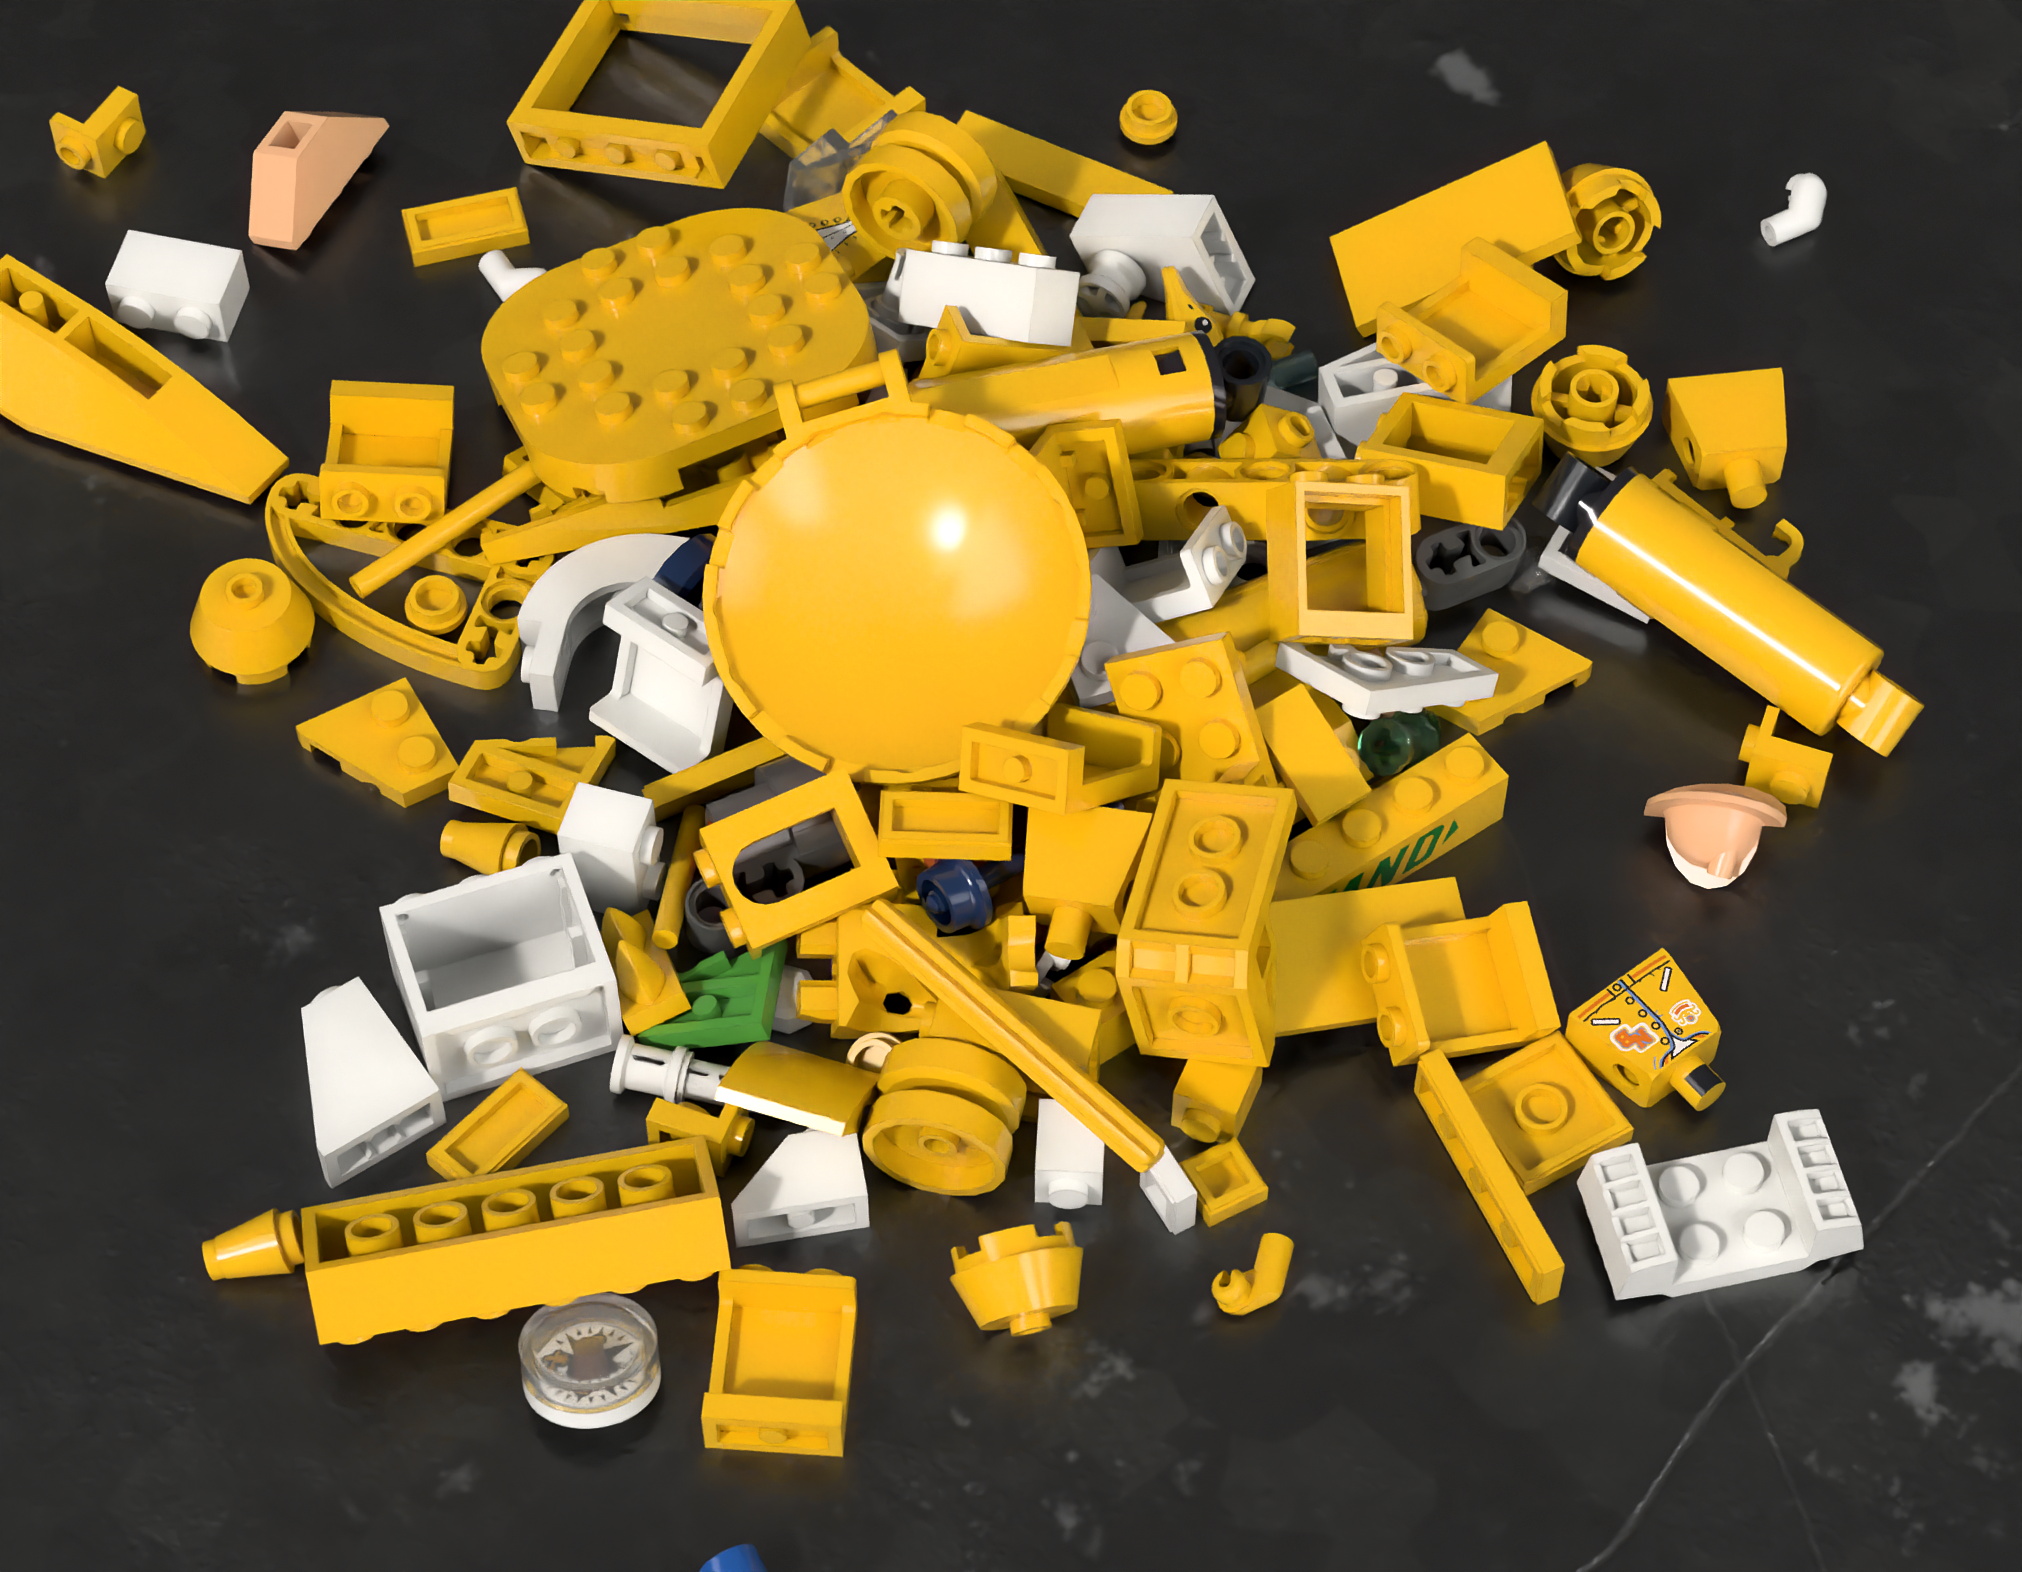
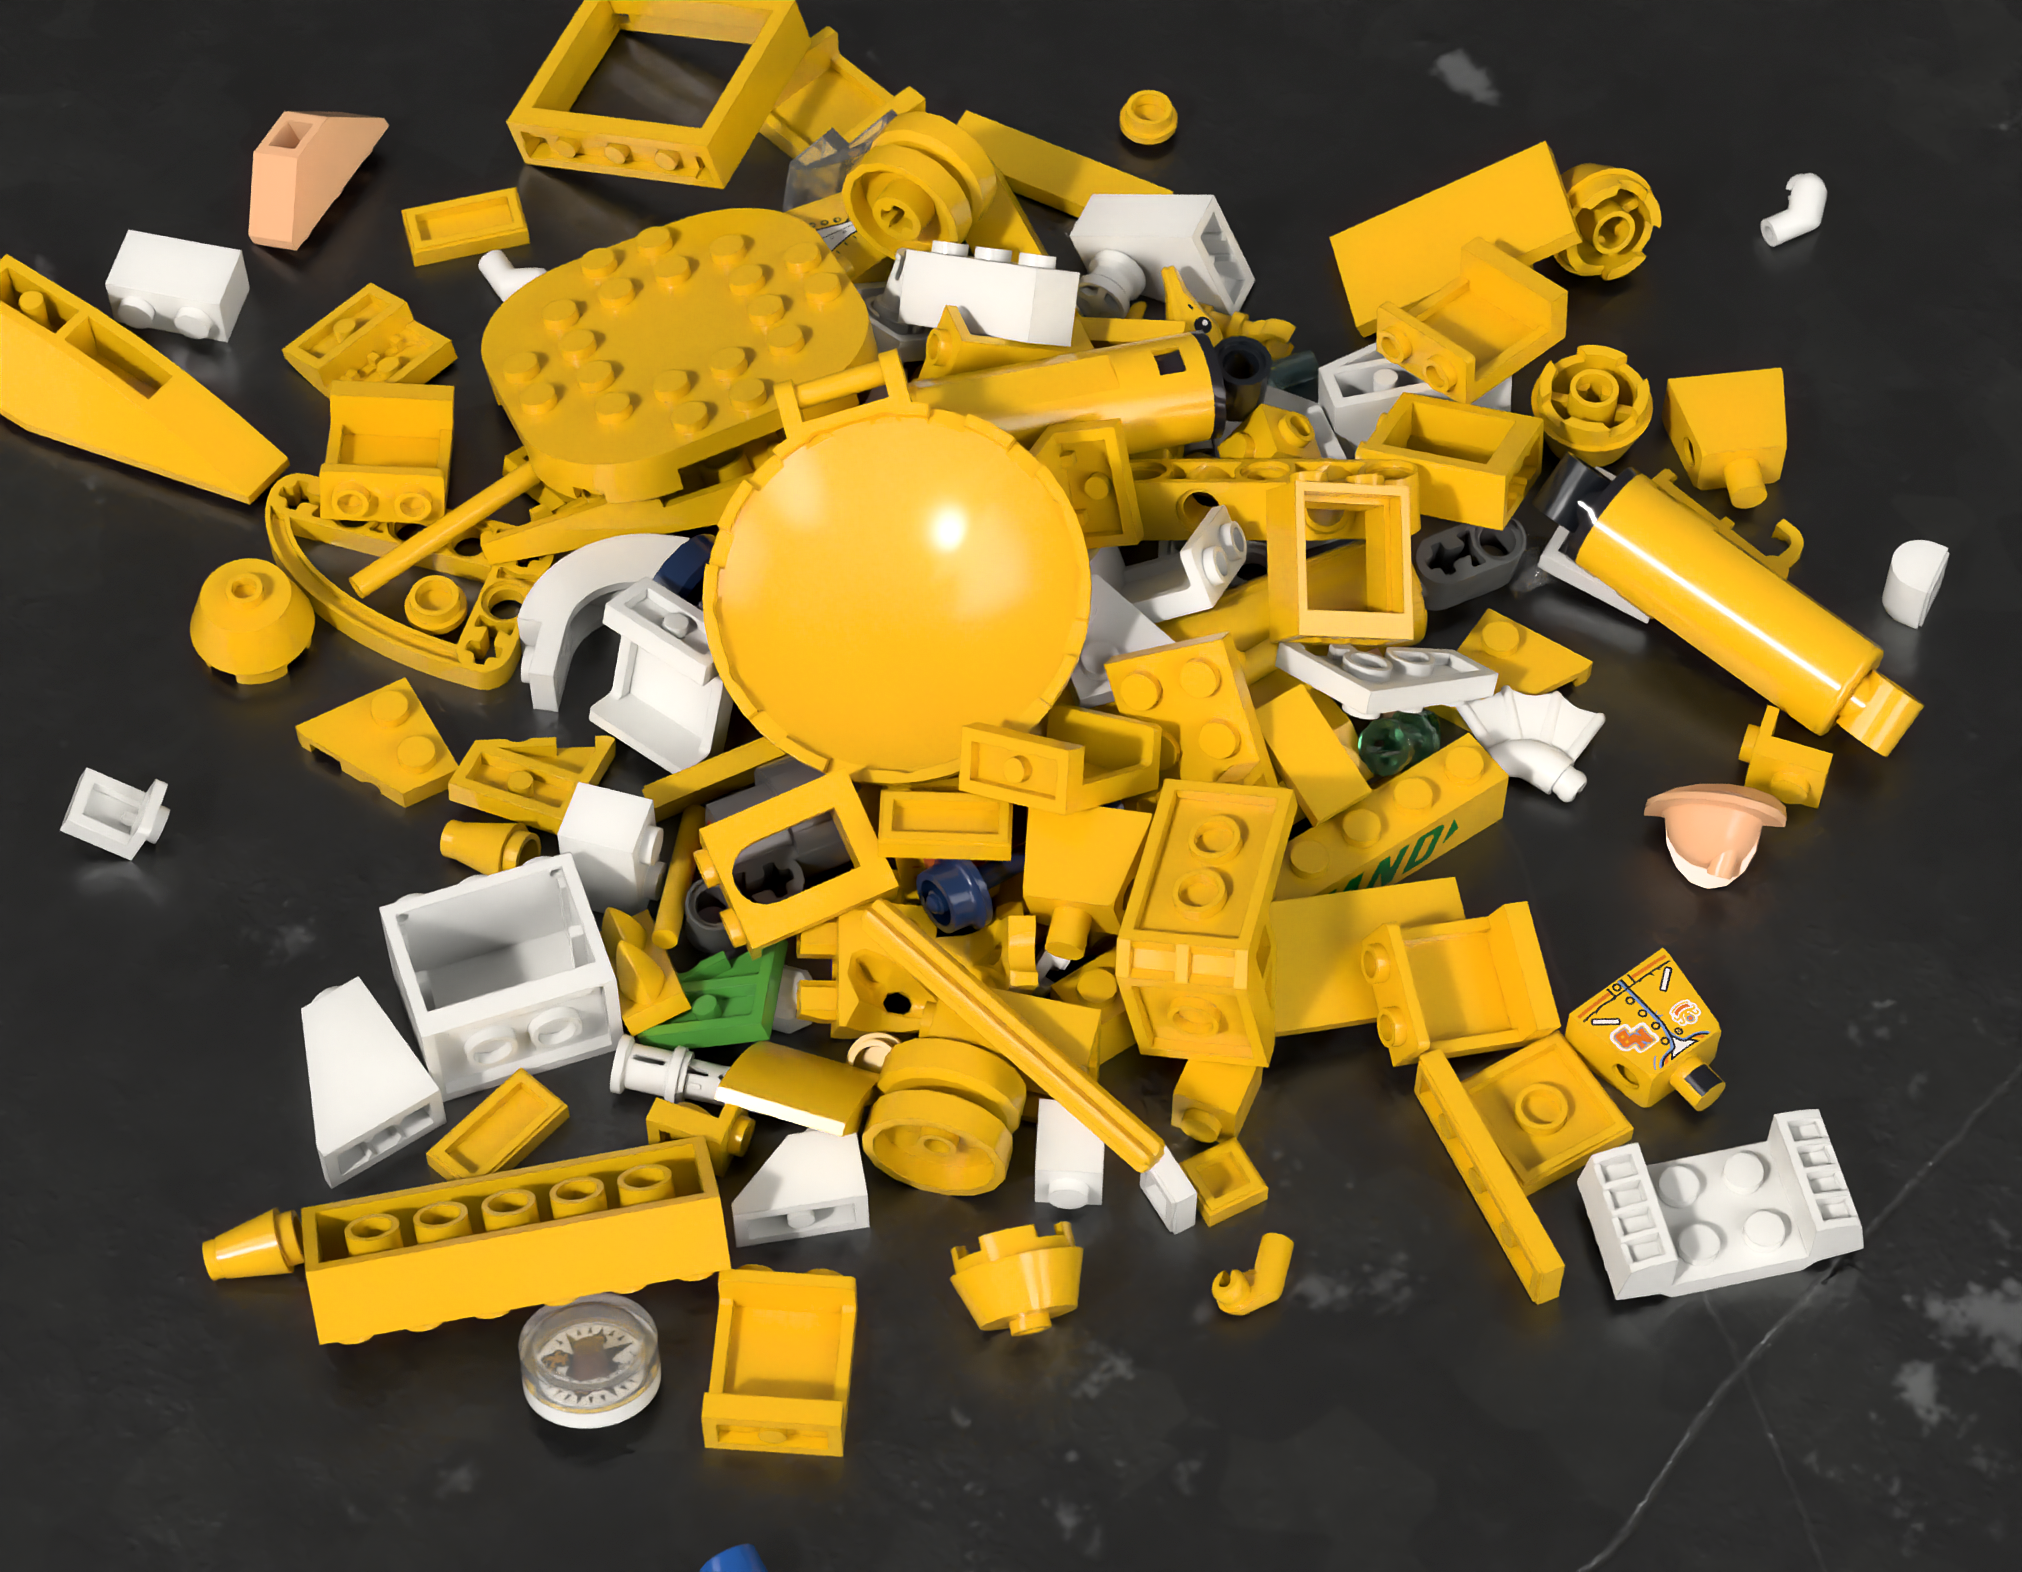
yellow bracket [49,86,146,179] -> none
none -> white bracket [60,768,170,860]
none -> yellow slope [282,282,458,399]
none -> white arm [1456,685,1606,802]
none -> white brick [1882,540,1950,629]

